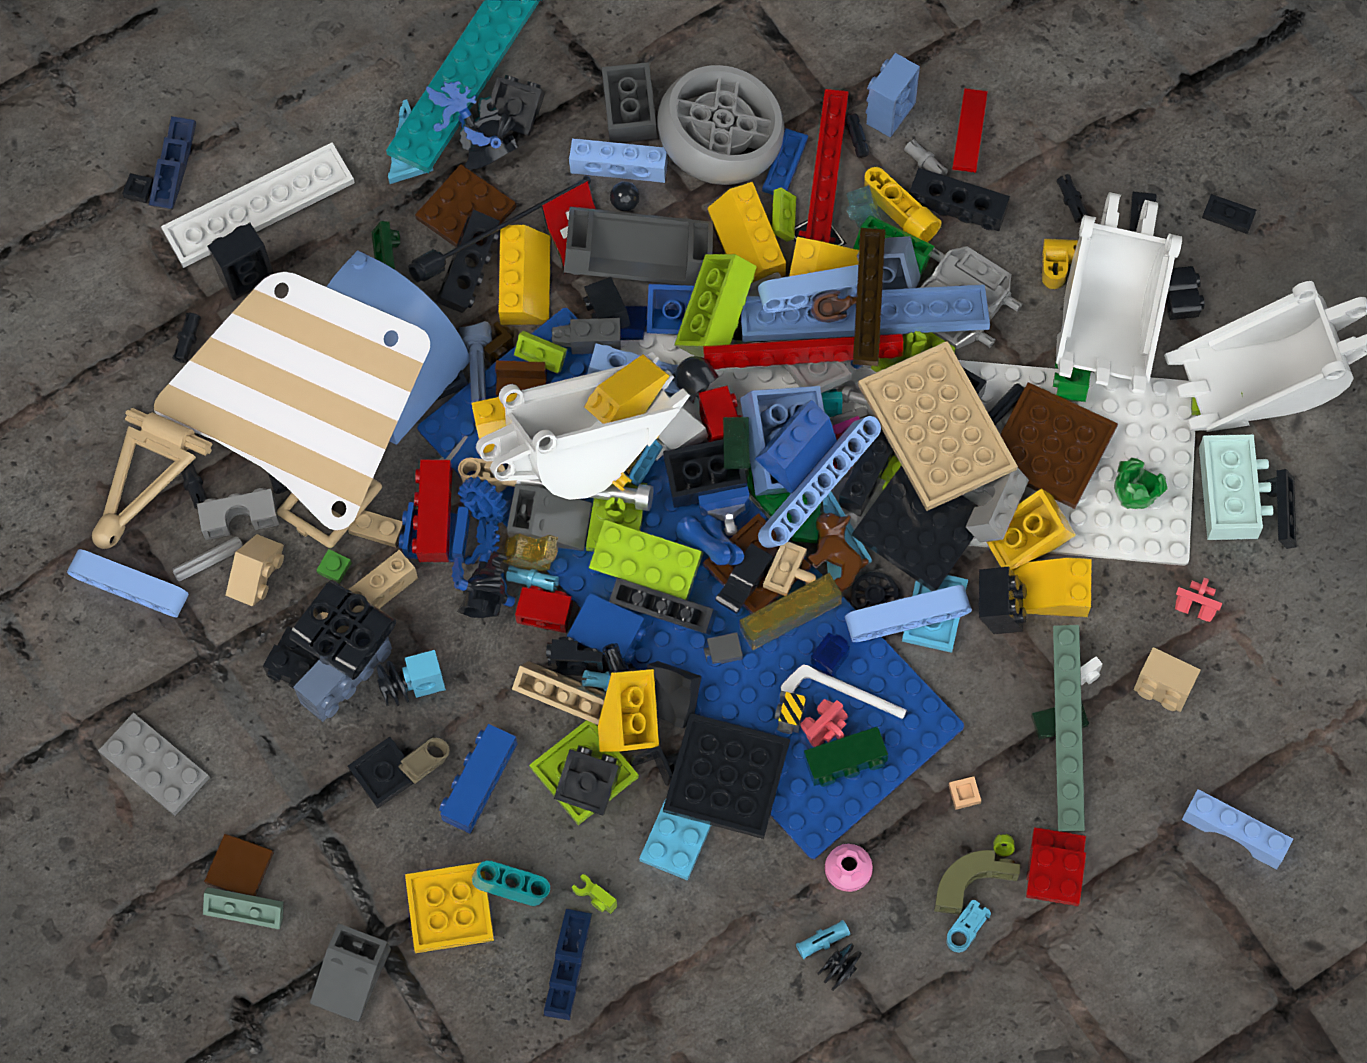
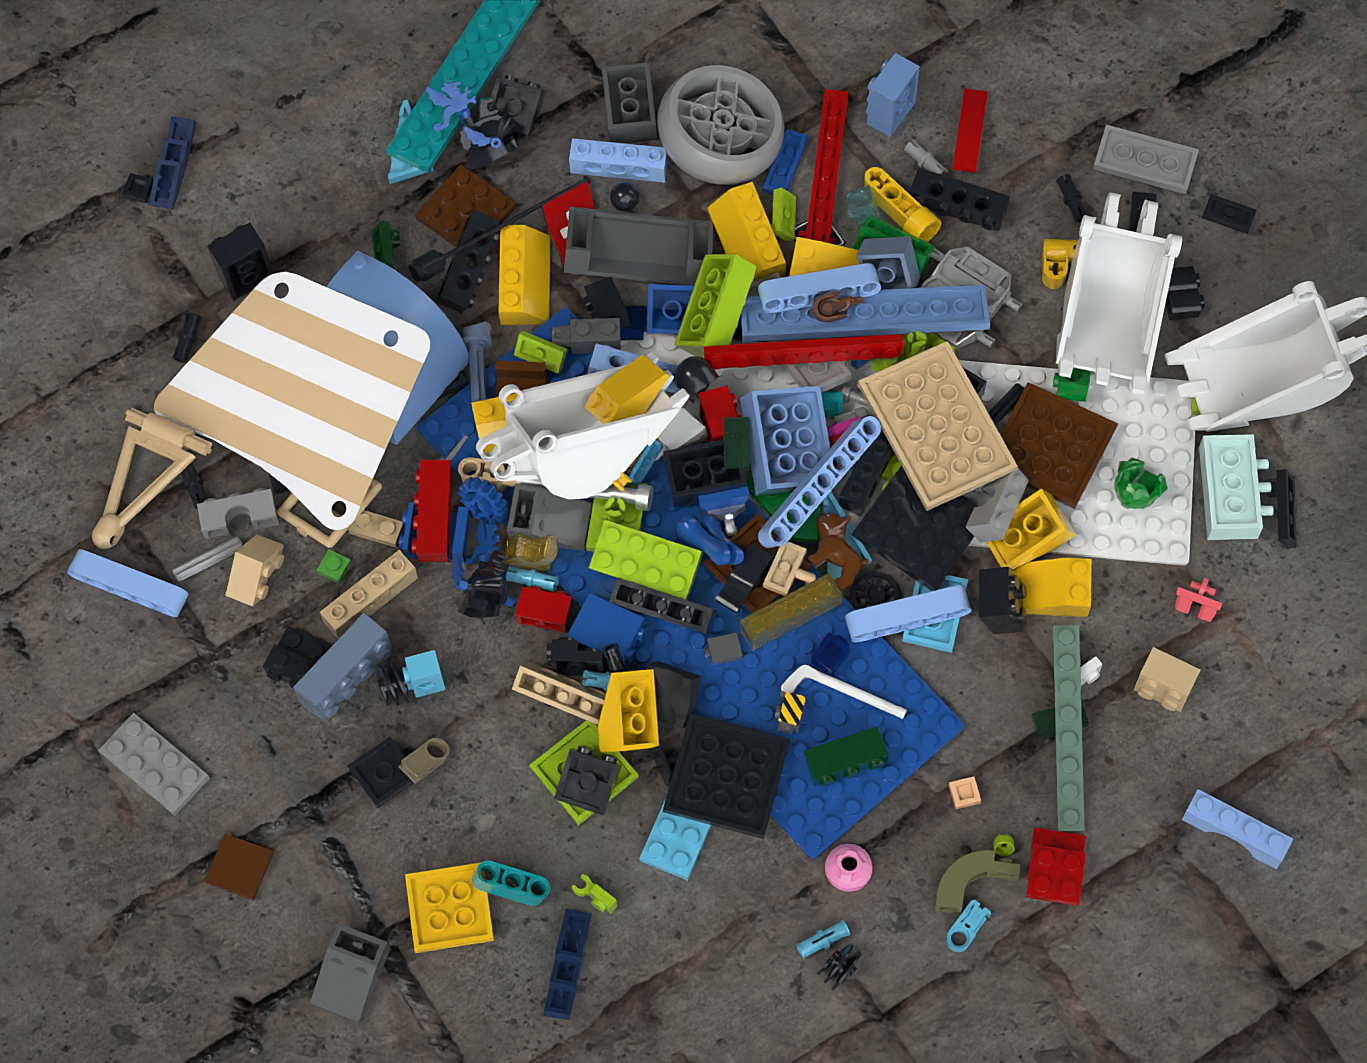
white plate [161,143,355,268] -> none
sand green plate [203,887,284,929] -> none
black connector [289,579,396,680] -> none
blue brick [439,724,518,834] -> none
dark brown bracket [484,321,514,365] -> none
blue slope [755,400,837,494] -> none
coral hips [800,699,848,747] -> none
black axle [846,113,869,158] -> none
dark brown plate [853,228,885,366] -> none
none -> light grey plate [1093,125,1199,194]

